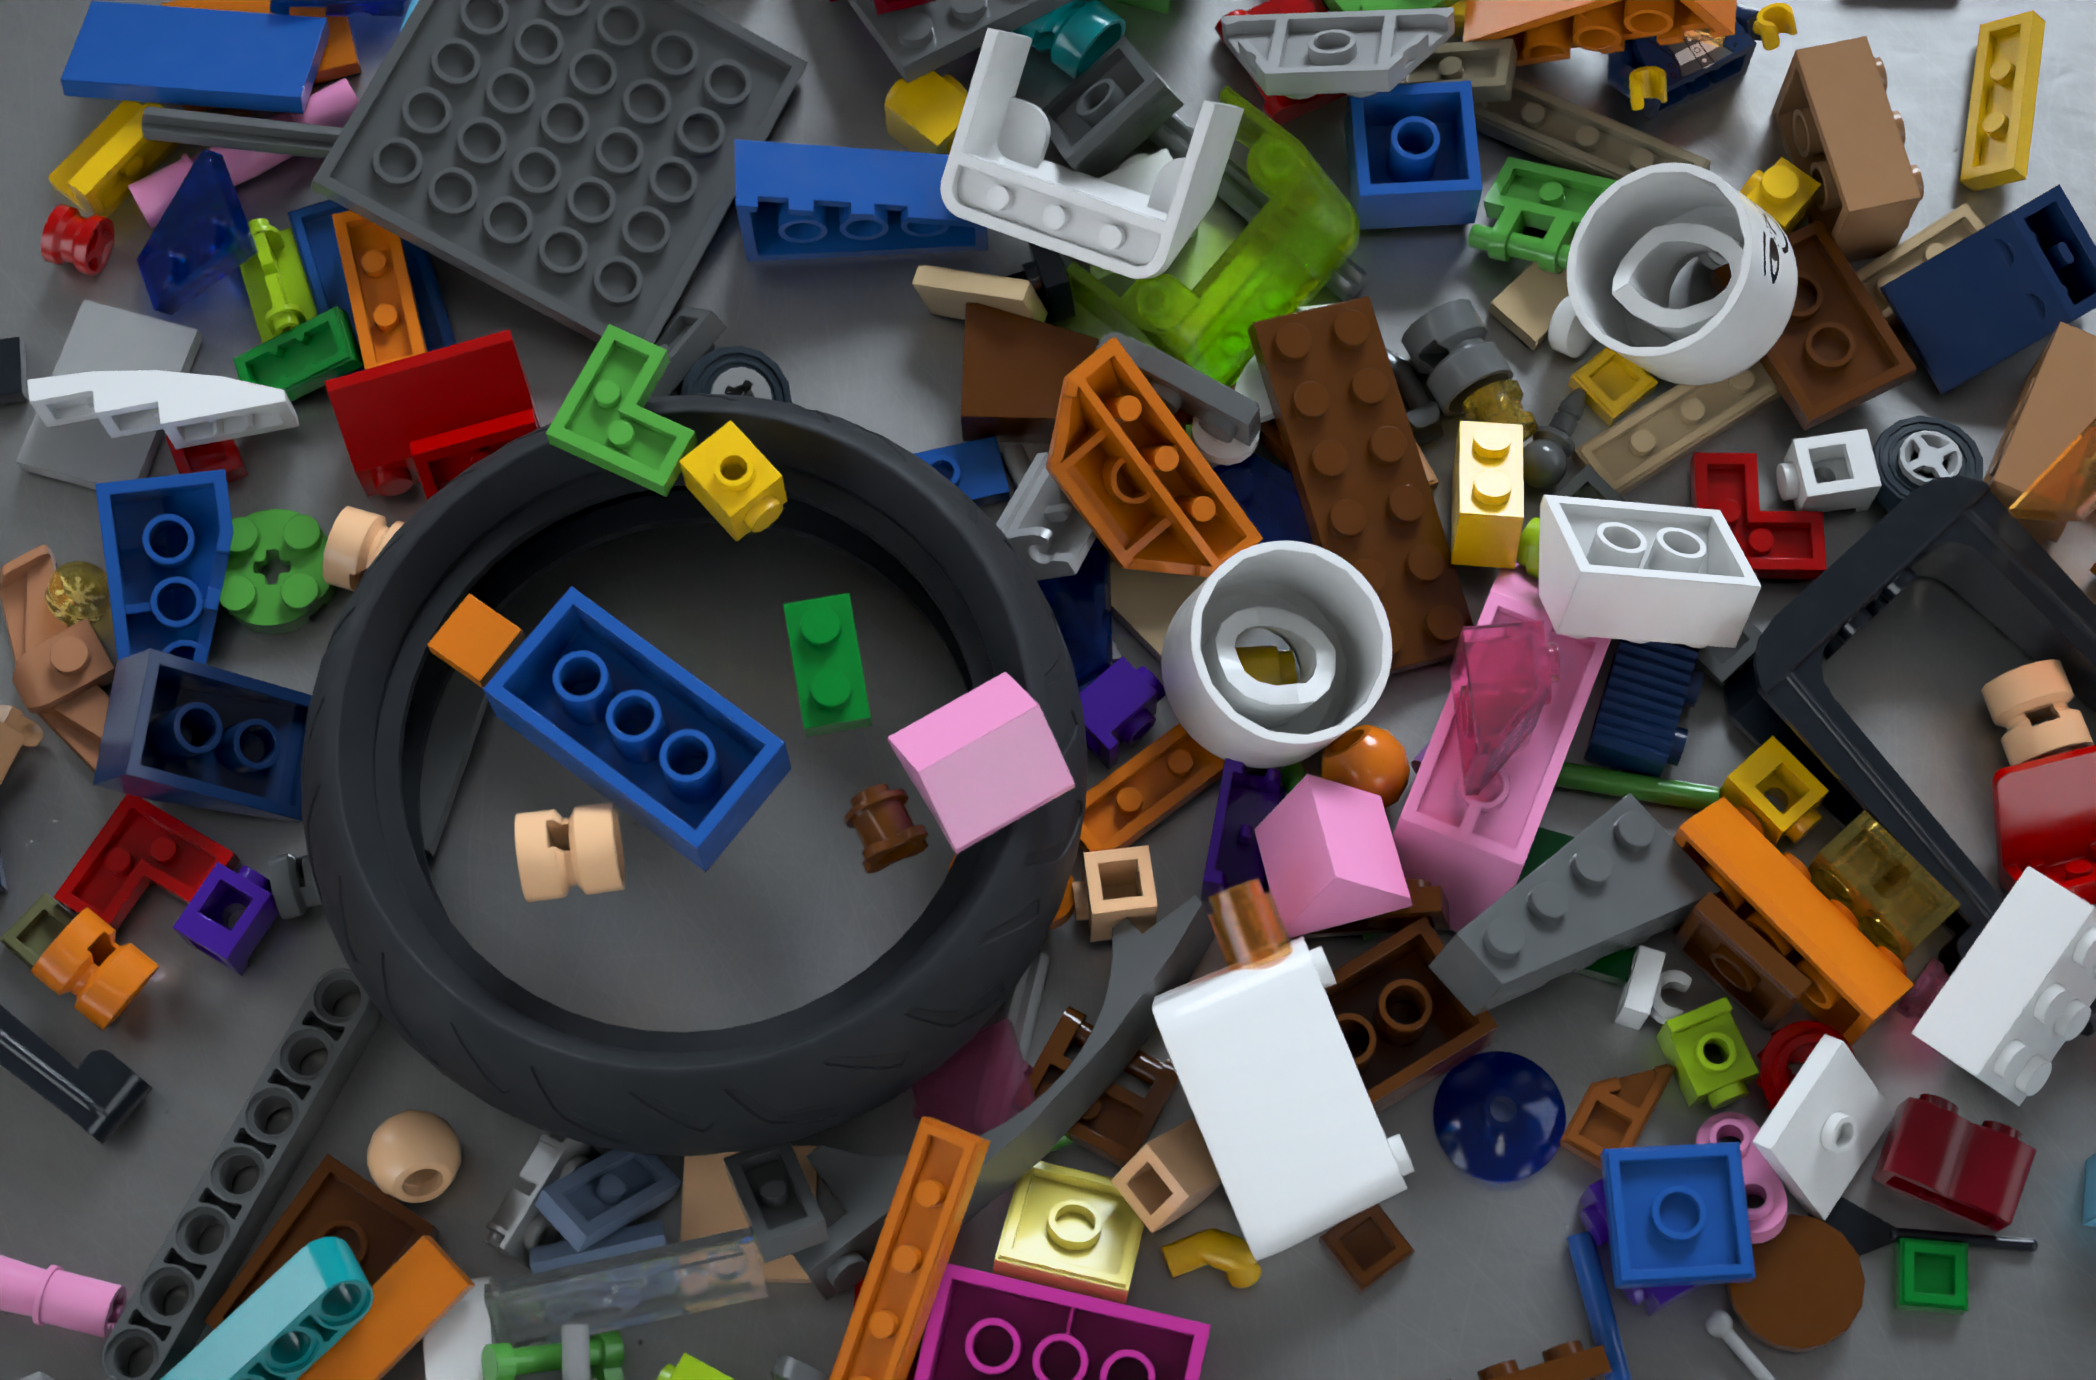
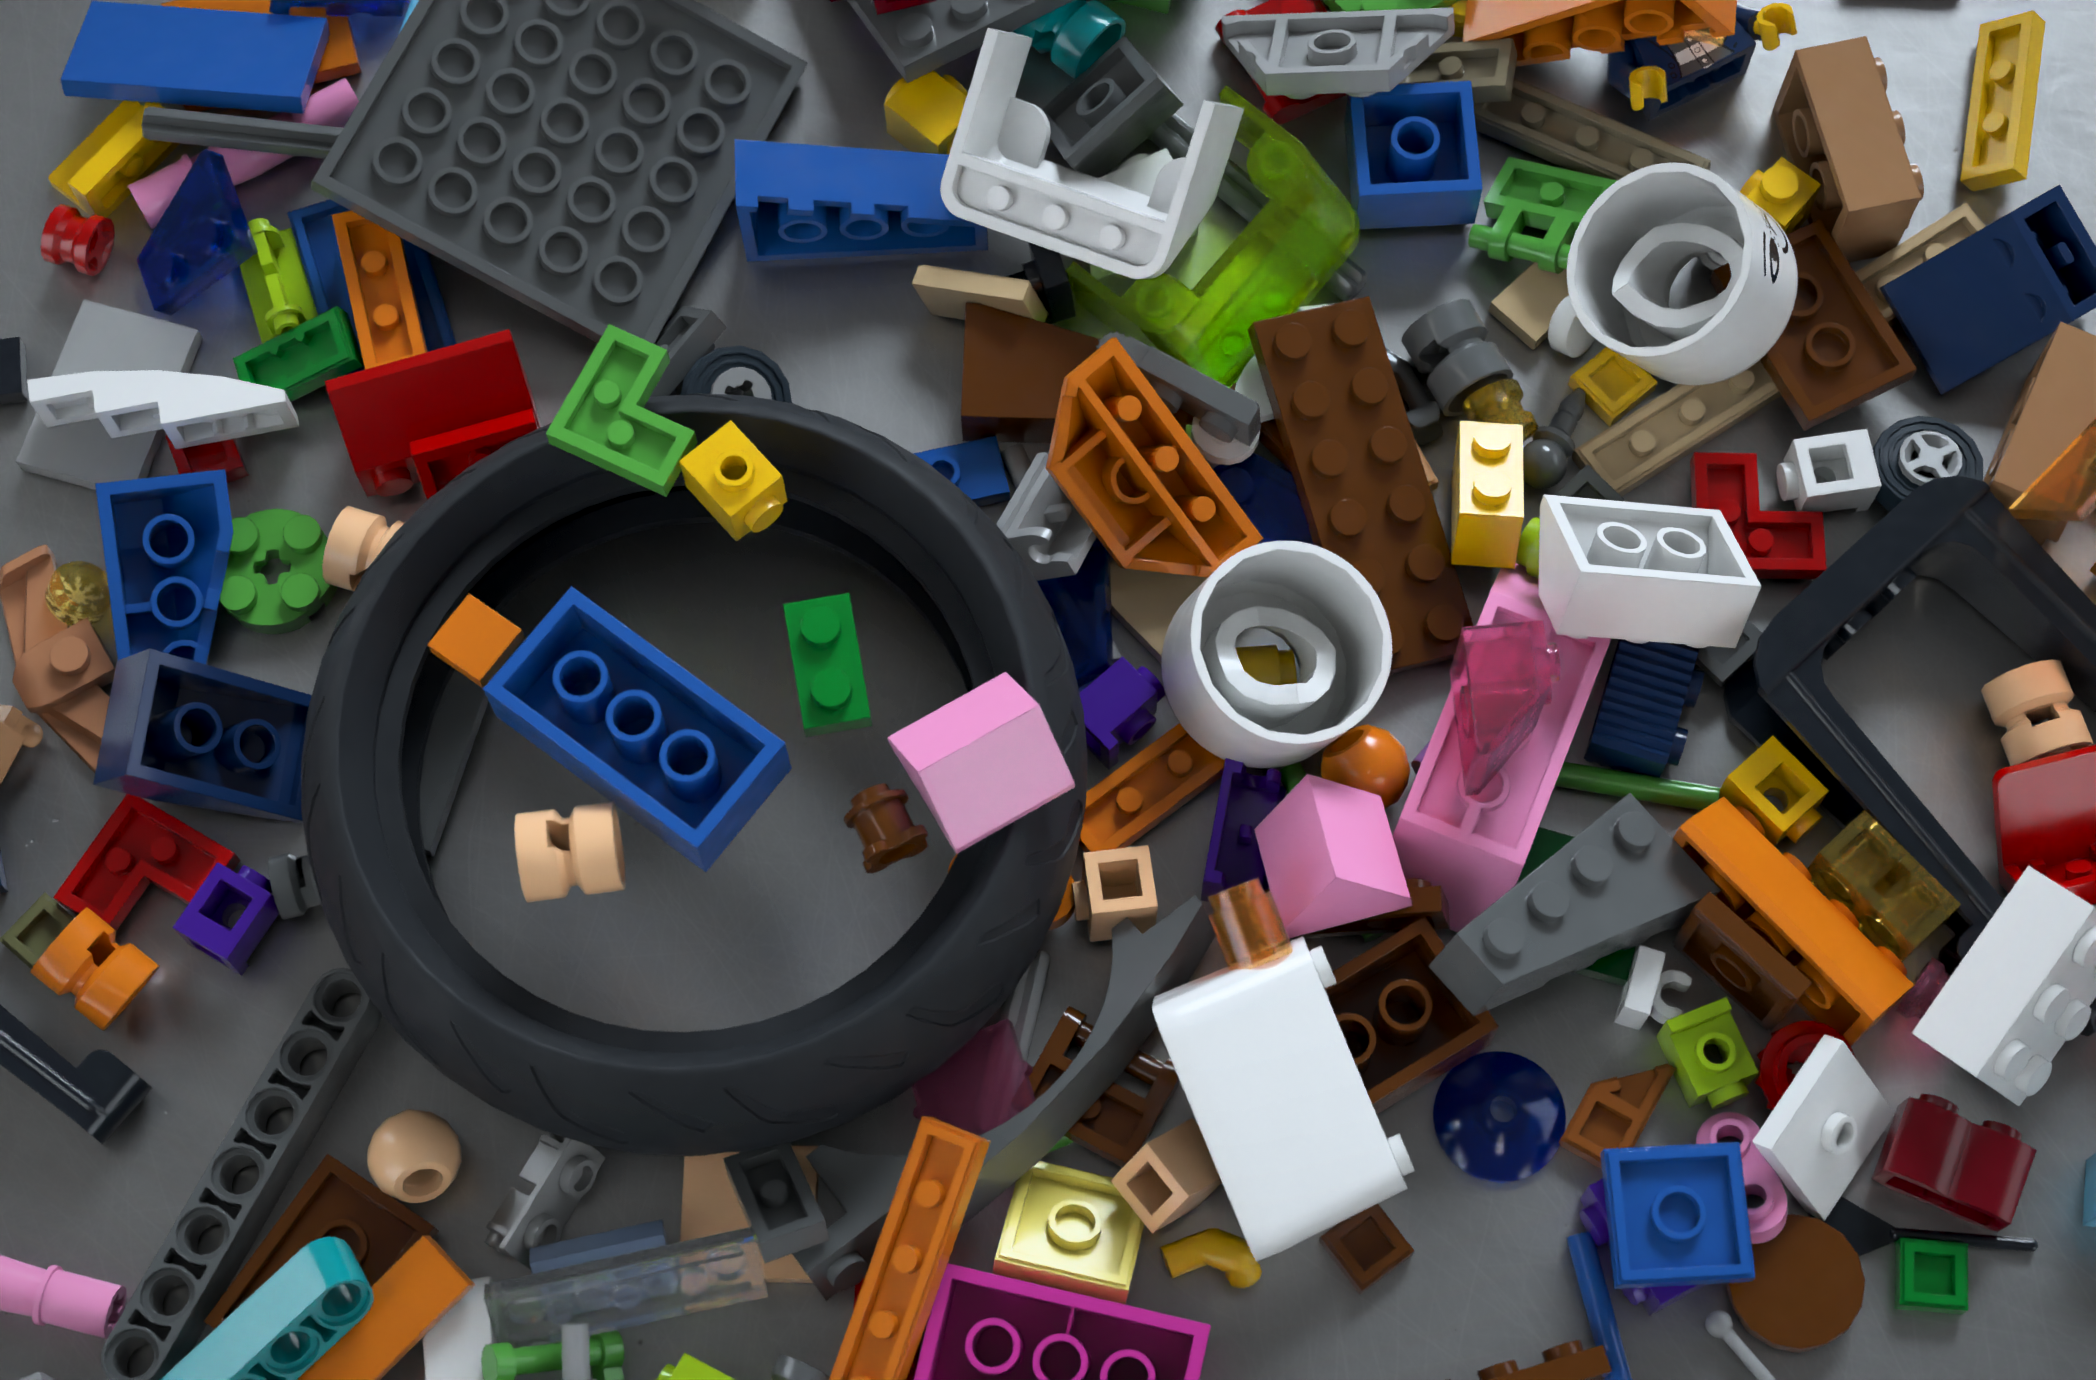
sand blue plate [535,1149,682,1253] -> none

